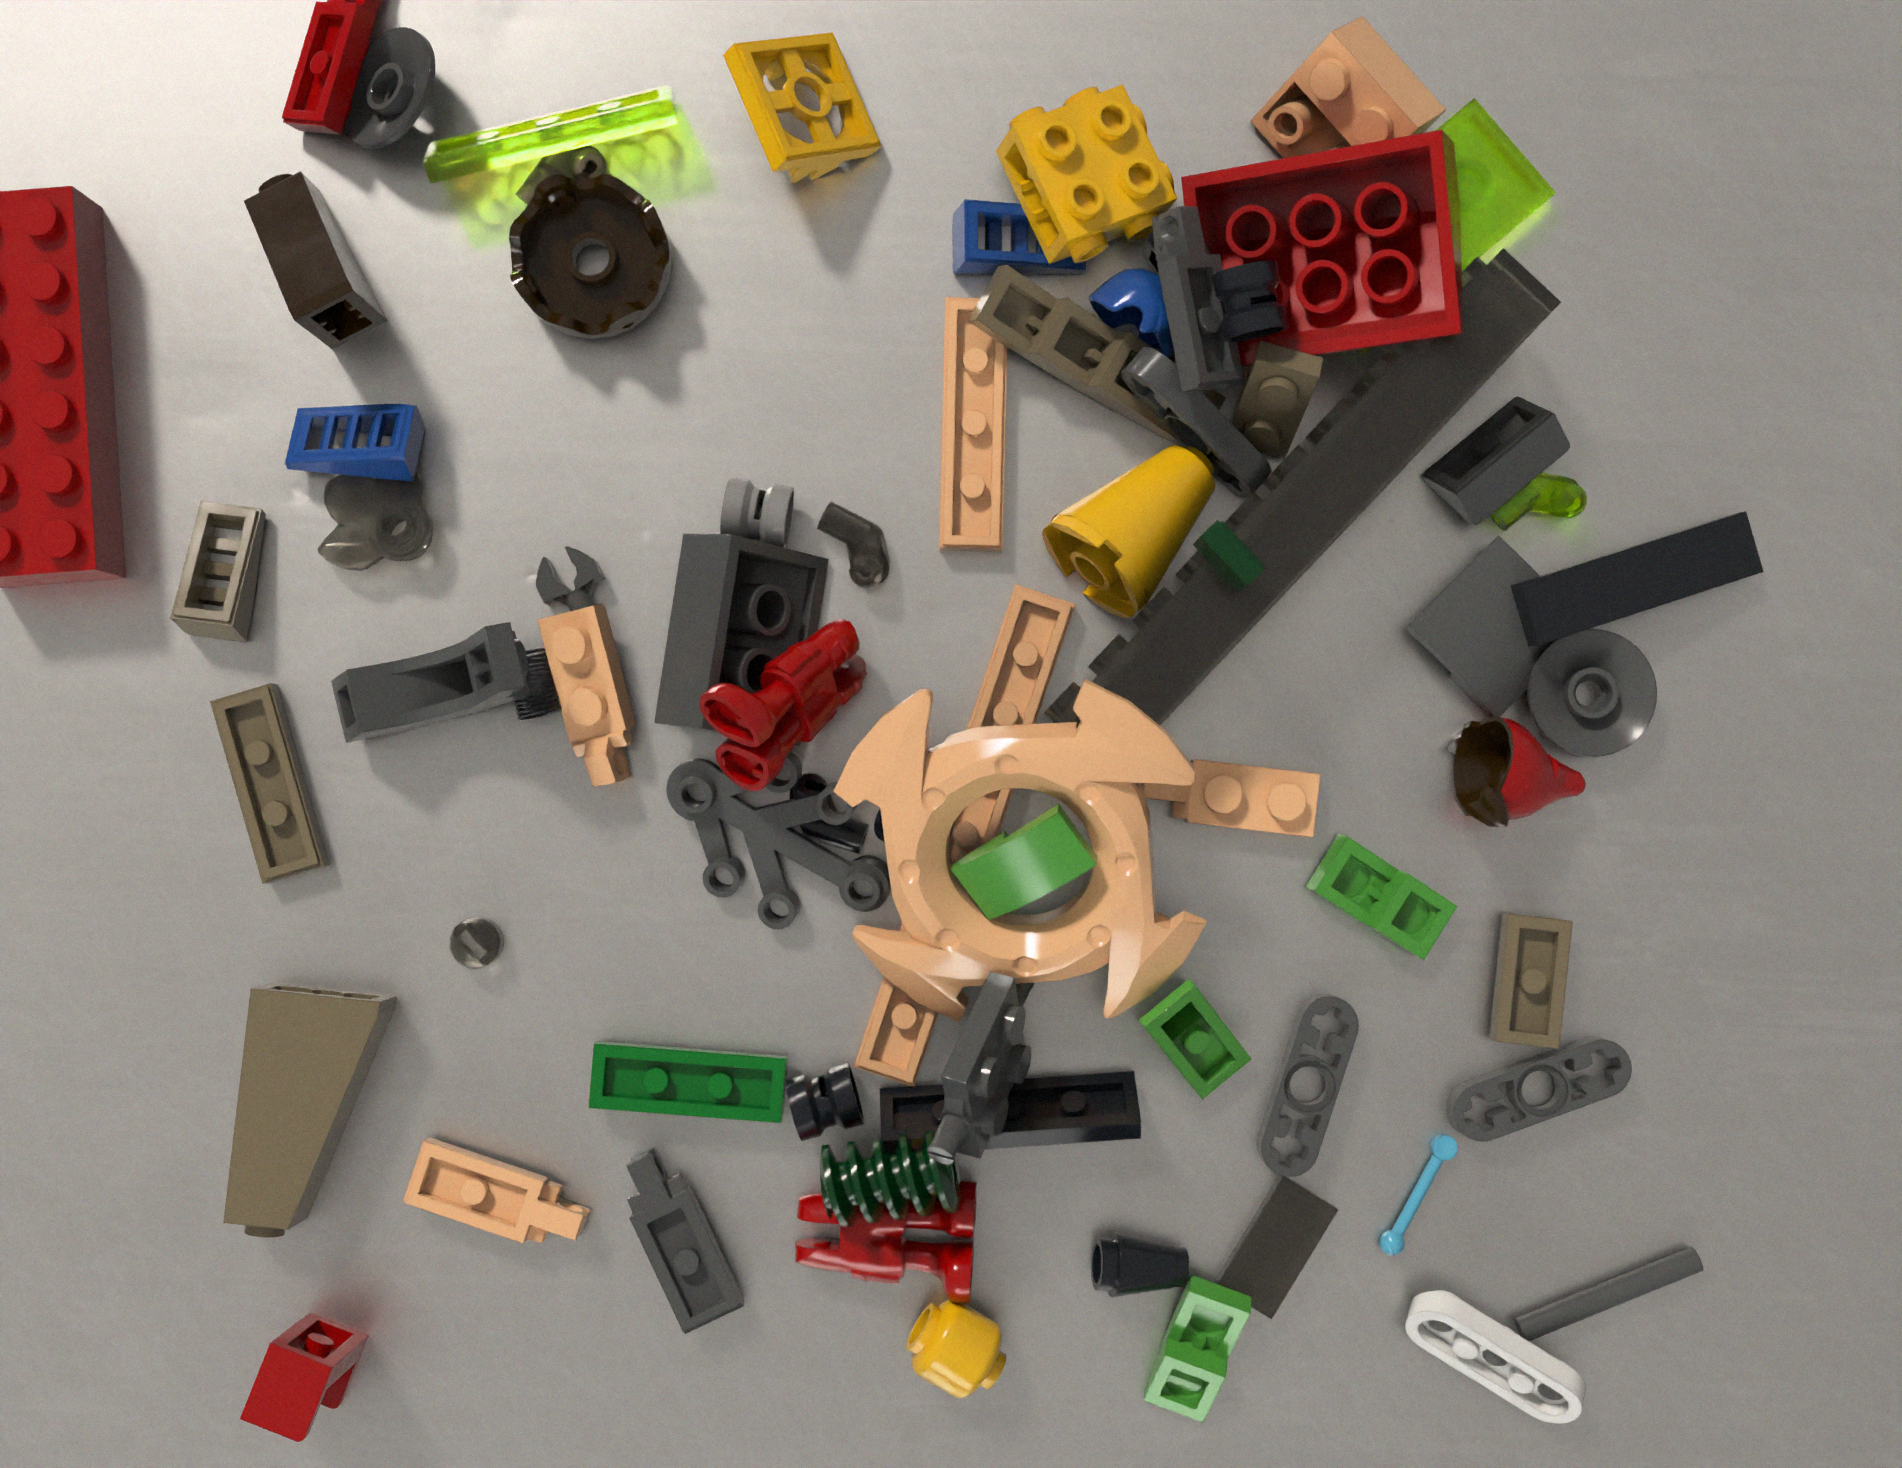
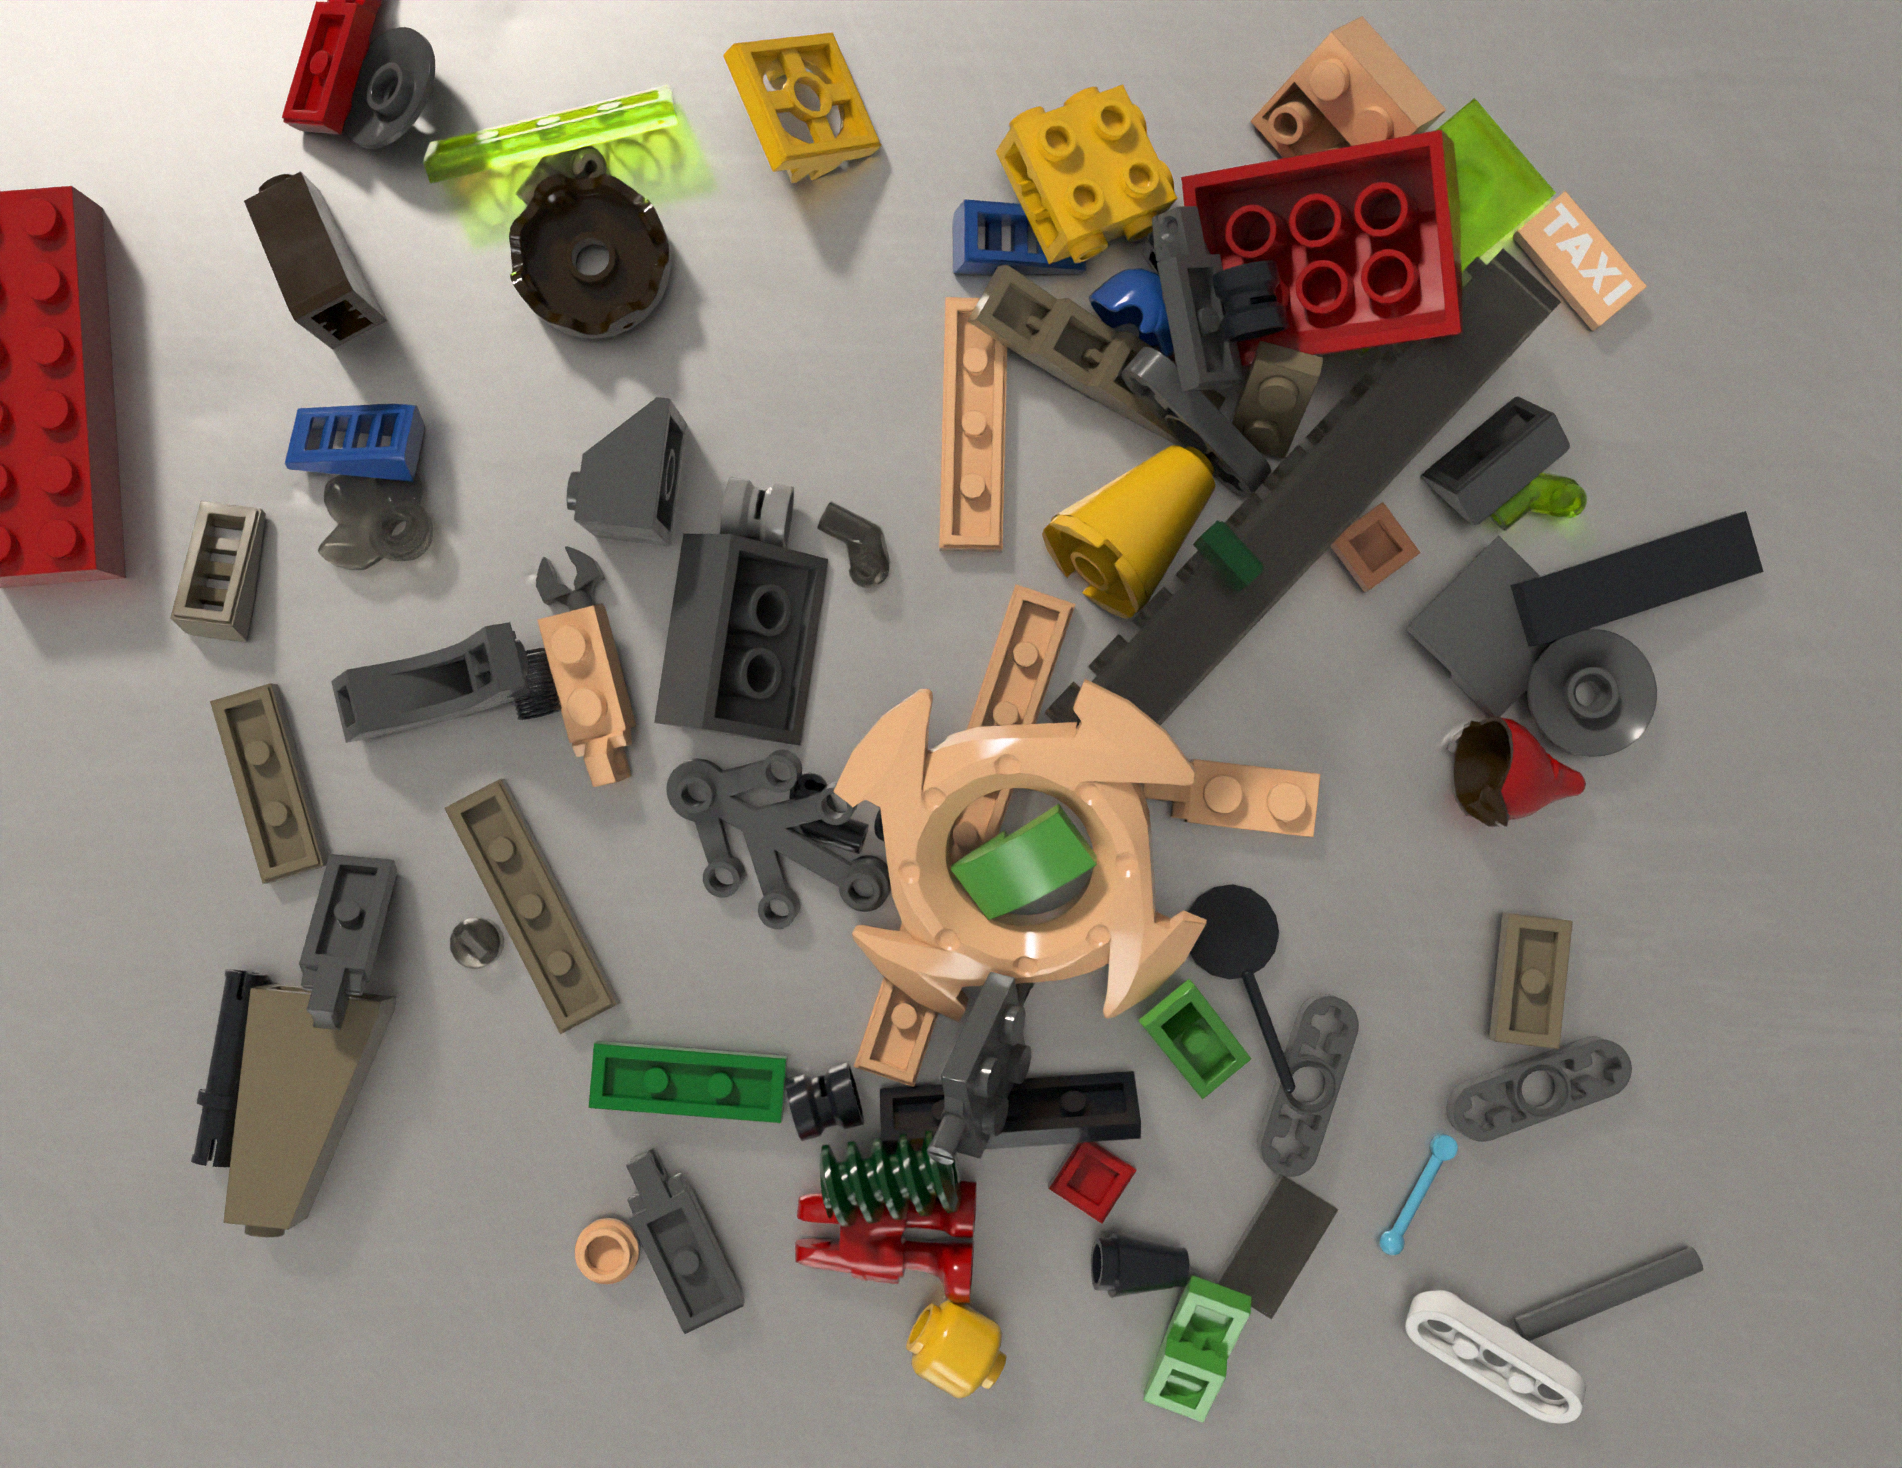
red panel [240,1312,369,1442] -> none
light nougat hinge [403,1137,591,1243] -> none
red piece [699,619,867,791] -> none
bright green slope [1306,834,1458,960] -> none
none -> black pin [191,969,268,1167]
none -> dark grey hinge [299,854,397,1030]
none -> dark tan tile [444,779,620,1034]
none -> dark grey slope [566,397,686,546]
none -> light nougat plate [575,1218,640,1284]
none -> red tile [1048,1142,1137,1224]
none -> black piece [1188,884,1296,1093]
none -> nougat plate [1328,502,1421,593]
none -> light nougat tile [1512,191,1647,331]

